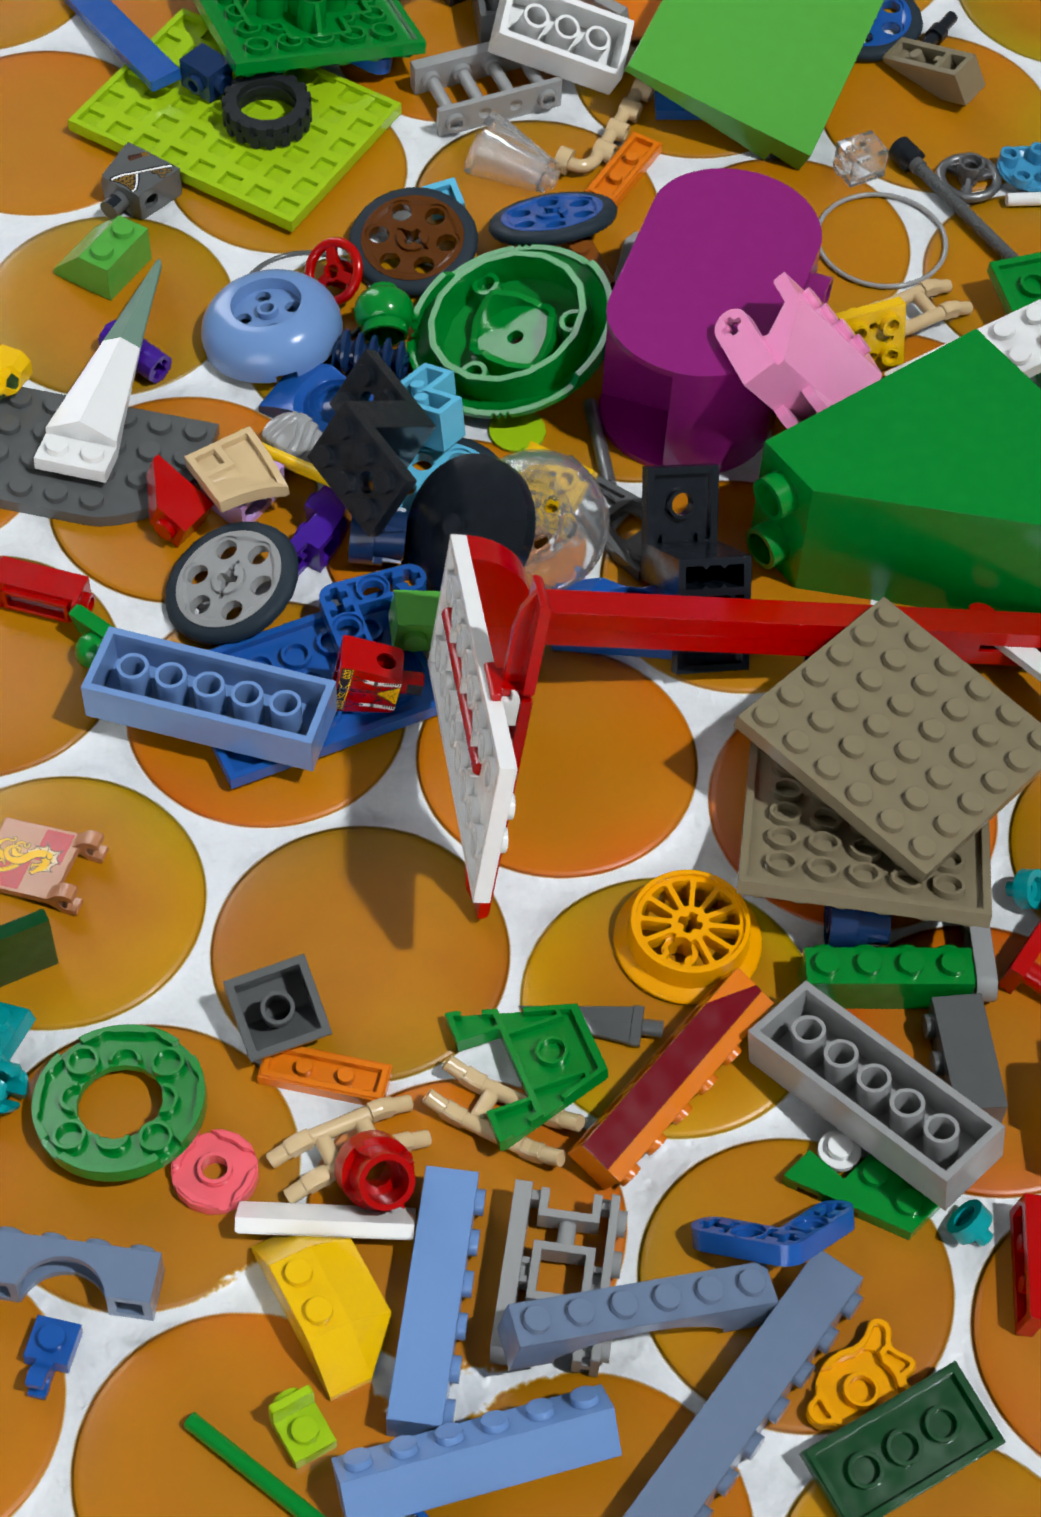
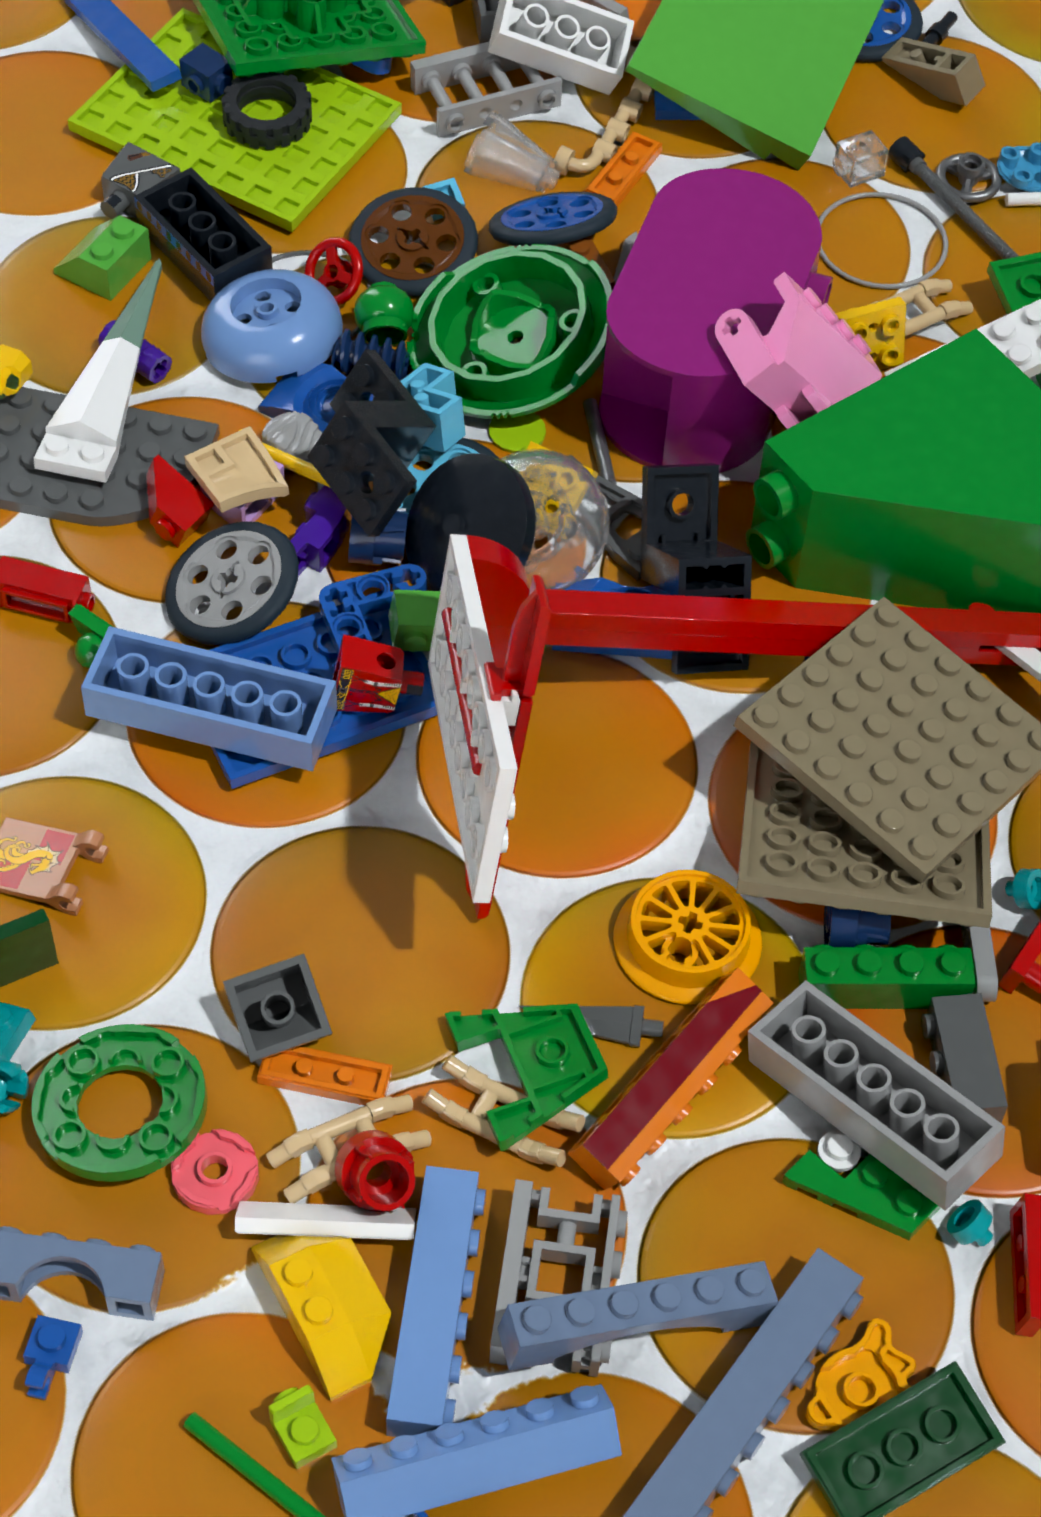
blue beam [691,1200,855,1267] -> none
none -> black brick [134,167,273,301]

